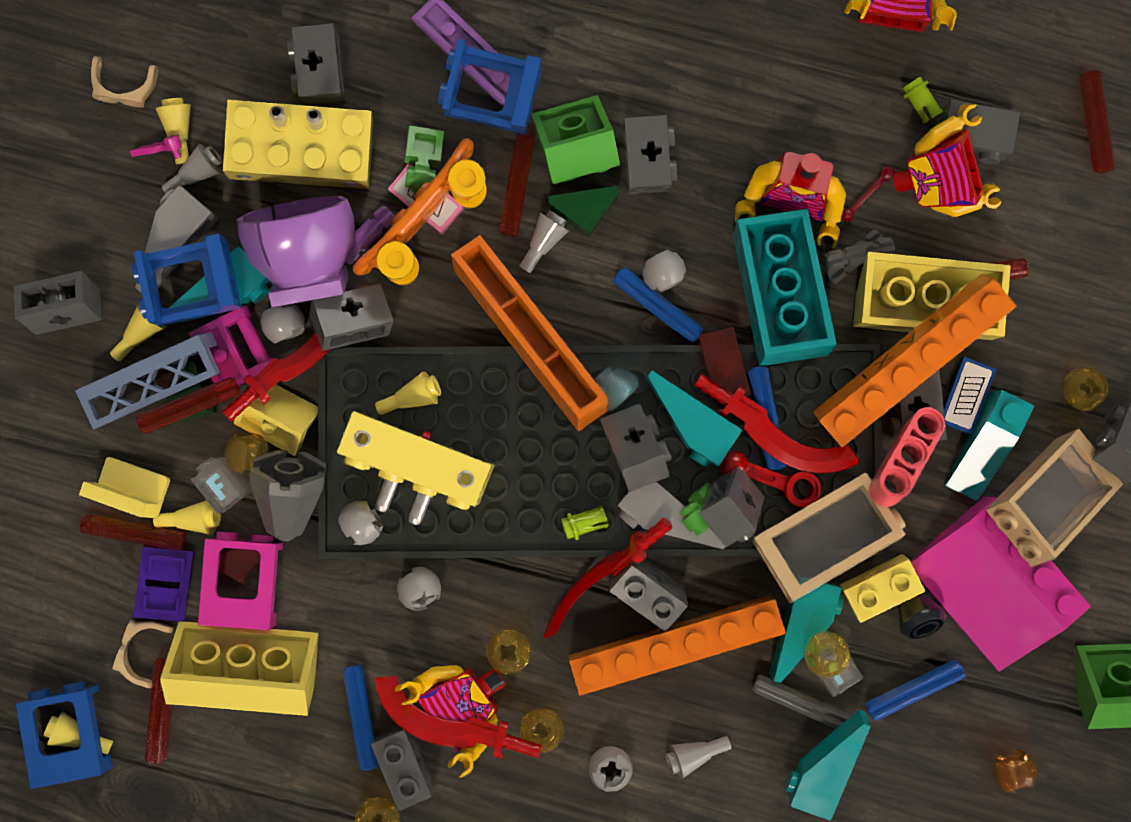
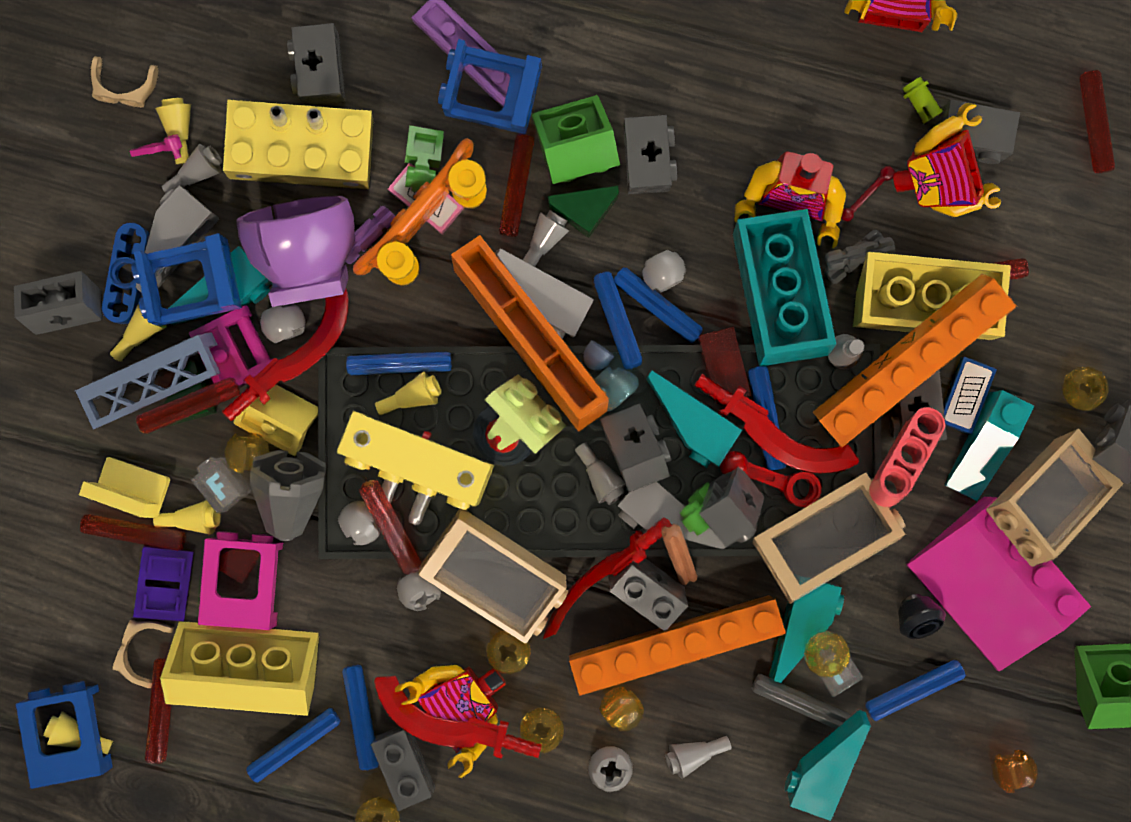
dark grey brick [309,284,394,351] -> none
lime pin [561,505,609,540] -> none
light yellow brick [840,554,925,623] -> none
none -> blue beam [102,223,150,324]
none -> blue axle [246,708,341,783]
none -> blue axle [346,352,452,375]
none -> clear red axle [359,479,421,575]
none -> window [418,508,568,644]
none -> yellowish green plate [473,374,566,466]
none -> light grey slope [495,249,594,339]
none -> light grey cone [575,442,626,505]
none -> sand blue hinge [583,340,615,371]
none -> blue axle [594,272,642,369]
none -> clear yellow piece [599,687,644,731]
none -> nougat axle [661,523,698,585]
none -> light grey cone [828,334,864,369]

